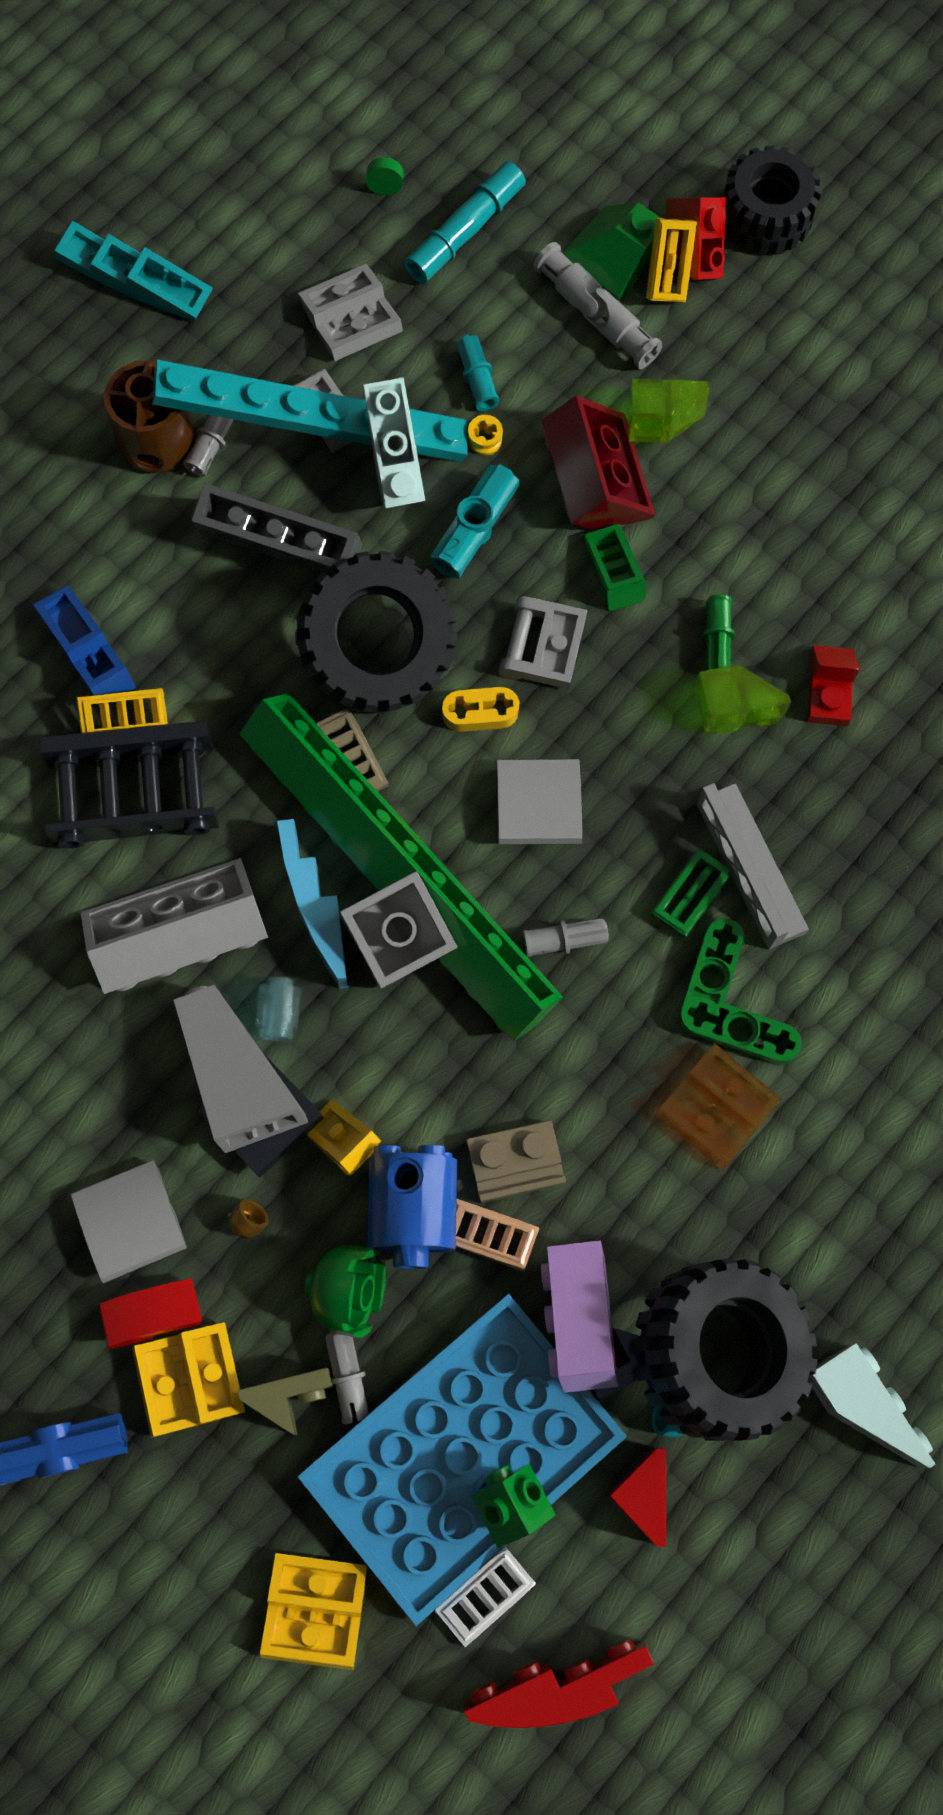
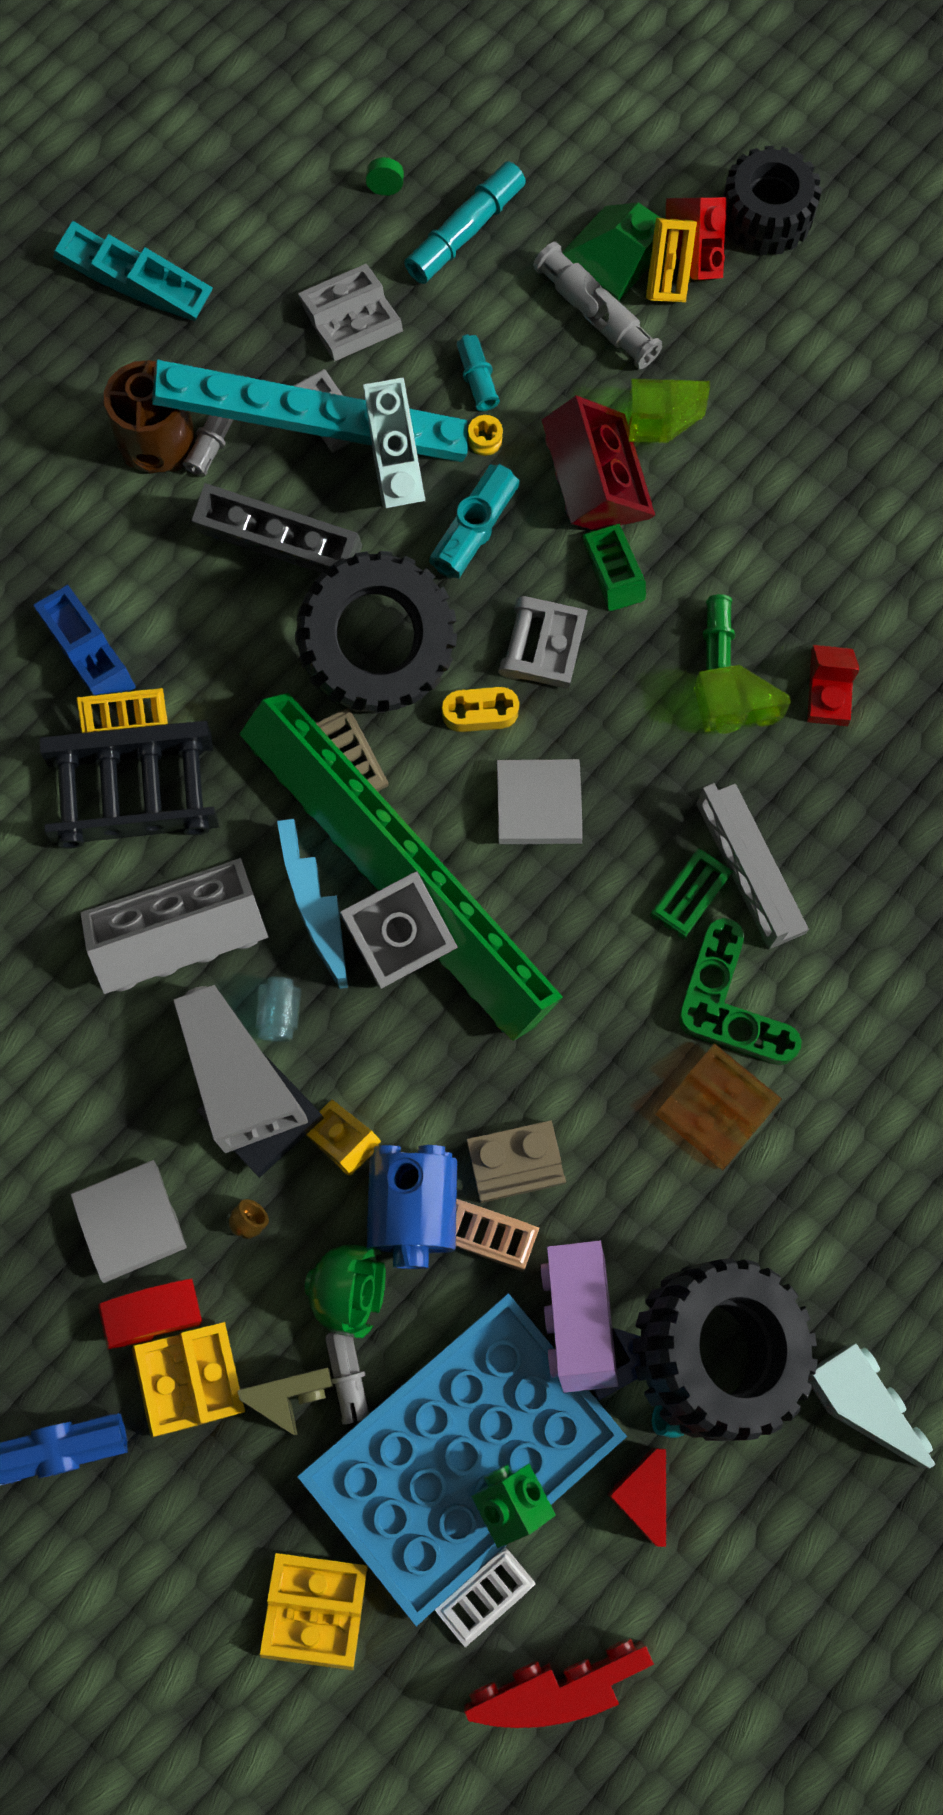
light grey axle [523,919,609,957] -> none

